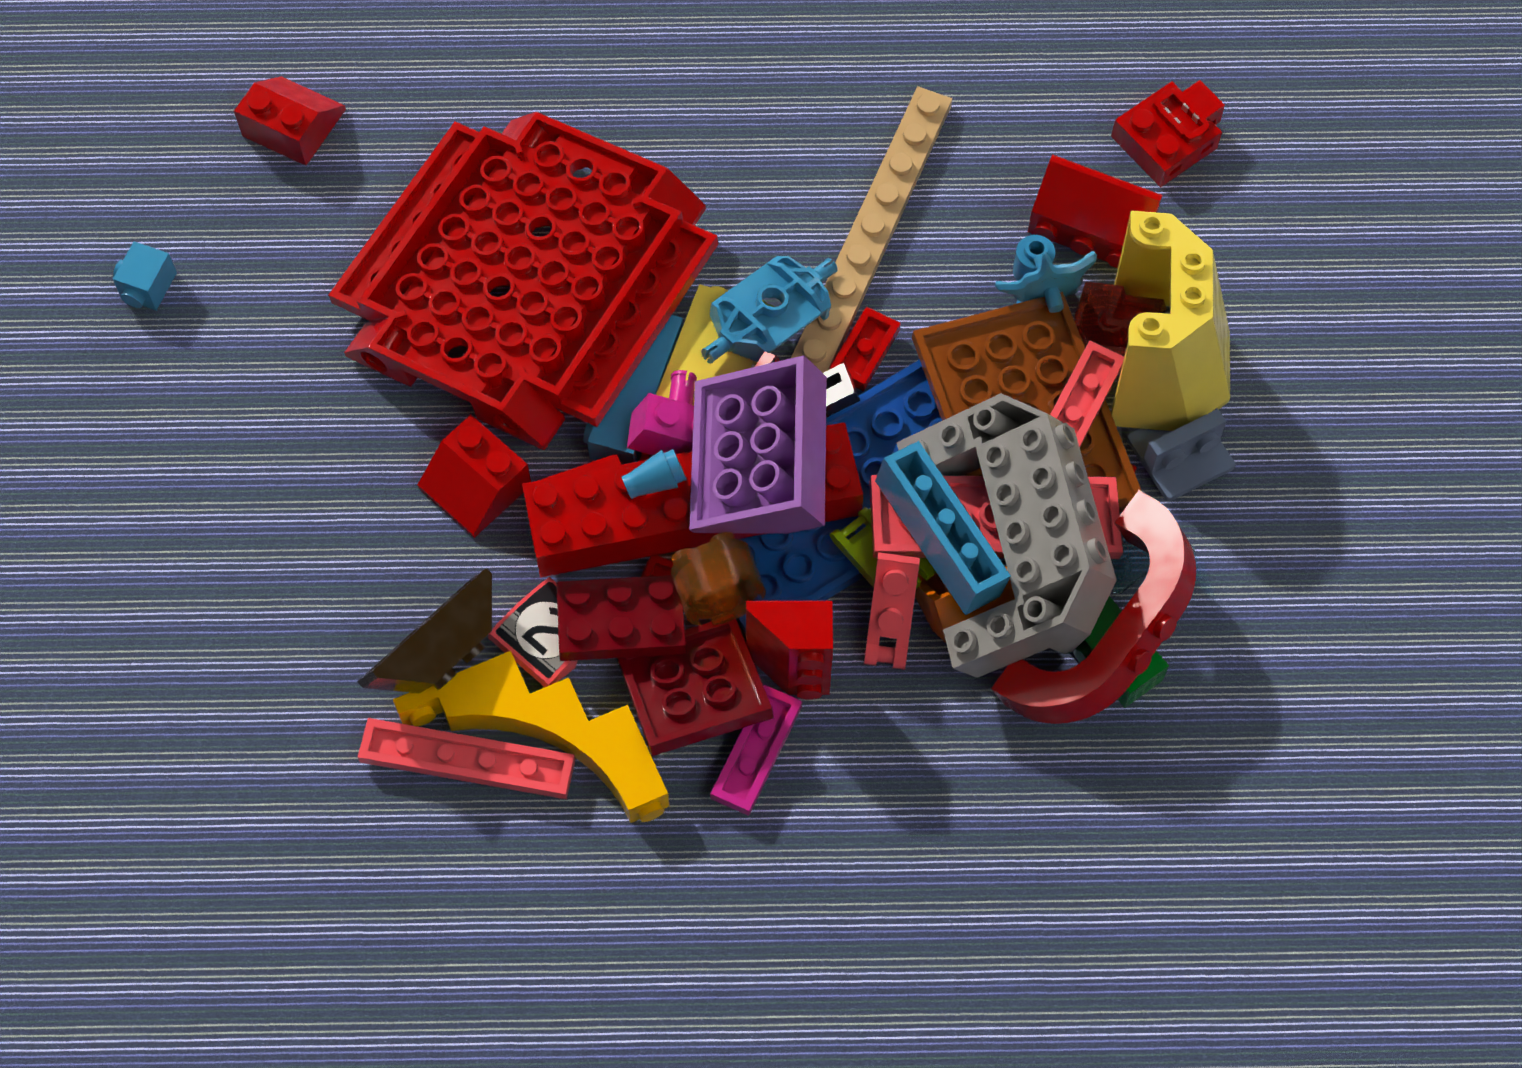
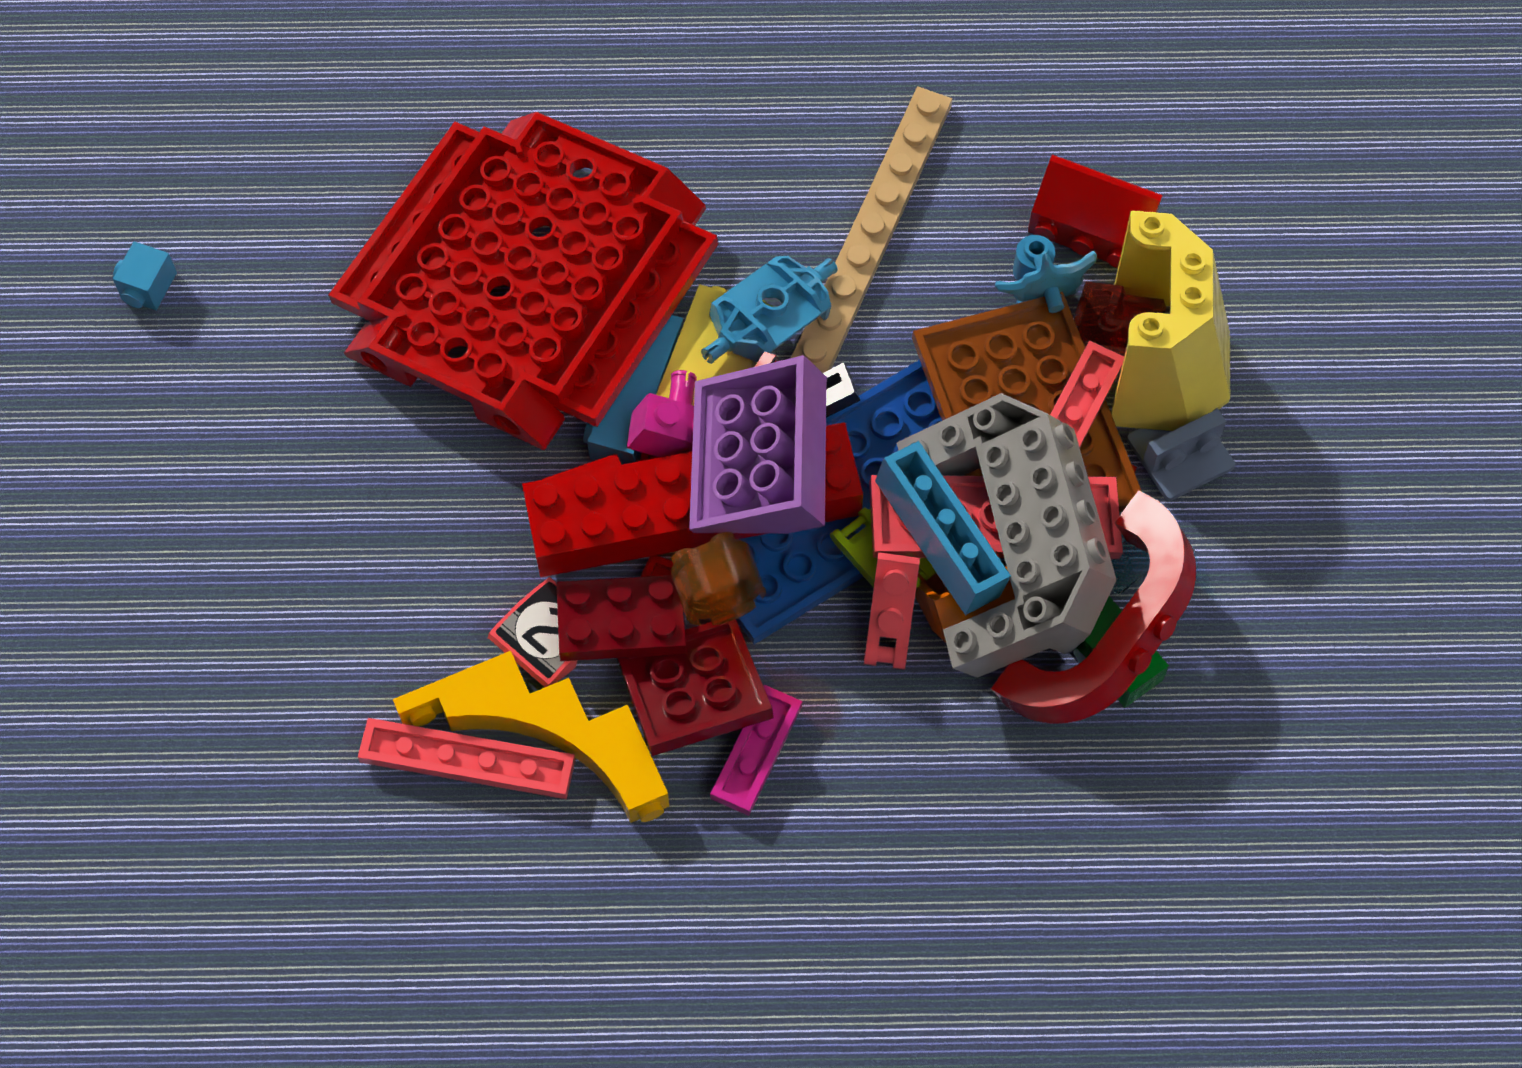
red slope [234,76,346,166] -> none
dark brown wedge [357,567,492,693] -> none
red slope [417,414,531,538] -> none
dark azure cone [621,449,687,499] -> none
red slope [746,601,833,700] -> none
red plate [829,307,901,391] -> none
red piece [1111,80,1225,188] -> none

